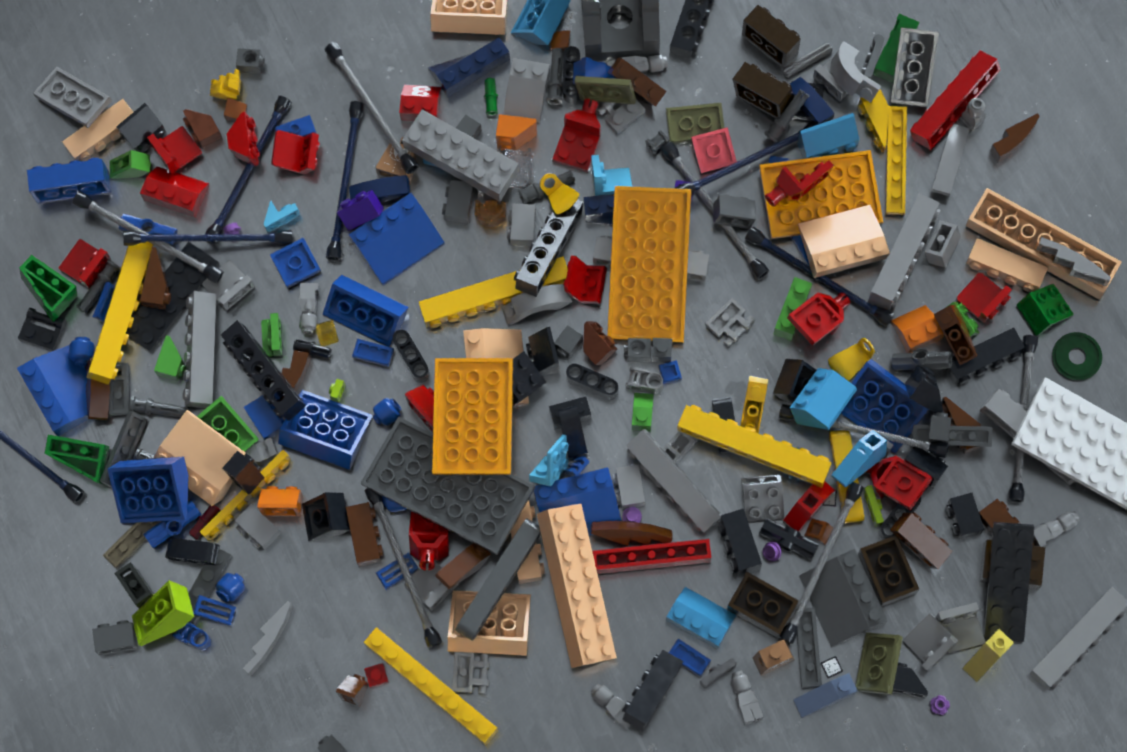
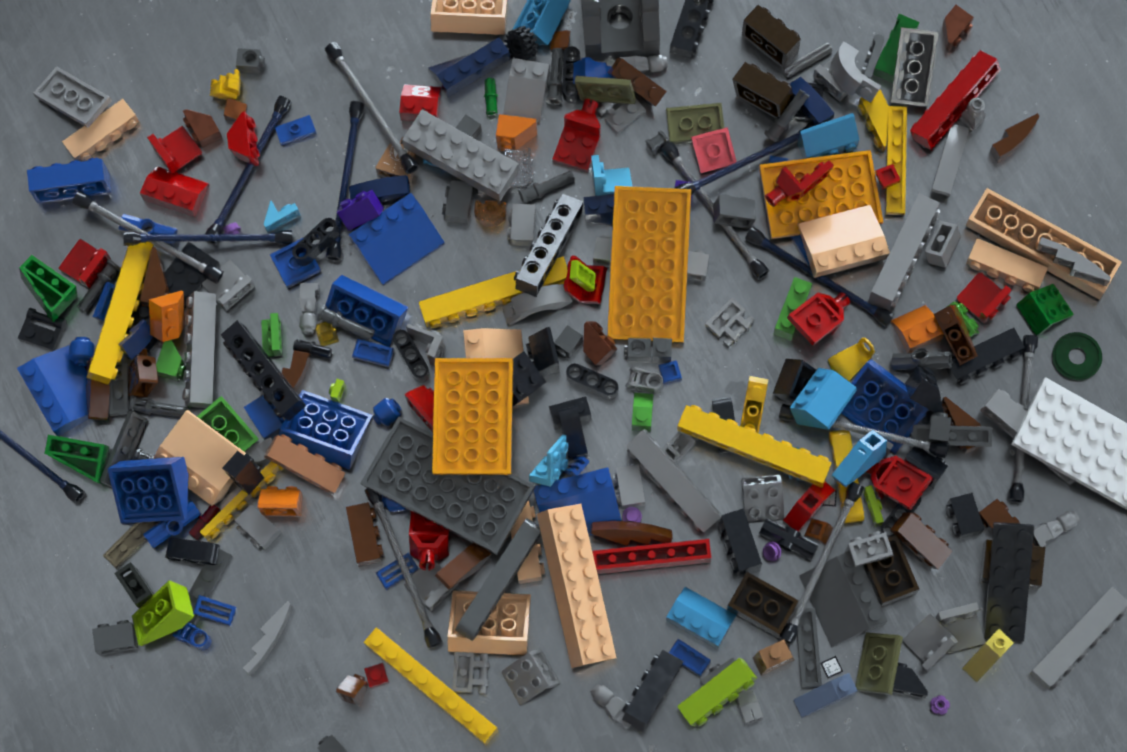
bright green slope [110,150,151,179] -> none
black slope [116,103,165,153] -> none
blue head [216,573,245,602] -> none
red bracket [271,130,320,175] -> none
black slope [302,492,350,541] -> none
yellow piece [540,173,579,214] -> none
none -> dark blue slope [118,319,153,360]
none -> reddish brown torso [128,349,158,398]
none -> orange slope [149,291,185,342]
none -> nougat brick [264,434,345,494]
none -> black beam [292,218,340,266]
none -> dark grey pin [317,305,375,342]
none -> light grey bracket [406,323,445,367]
none -> light grey bracket [502,649,560,705]
none -> black tyre [505,26,538,60]
none -> lime plate [570,260,596,292]
none -> lime brick [677,658,757,727]
none -> light grey bracket [845,531,893,567]
none -> red plate [875,164,901,189]
none -> copper slope [943,4,974,51]

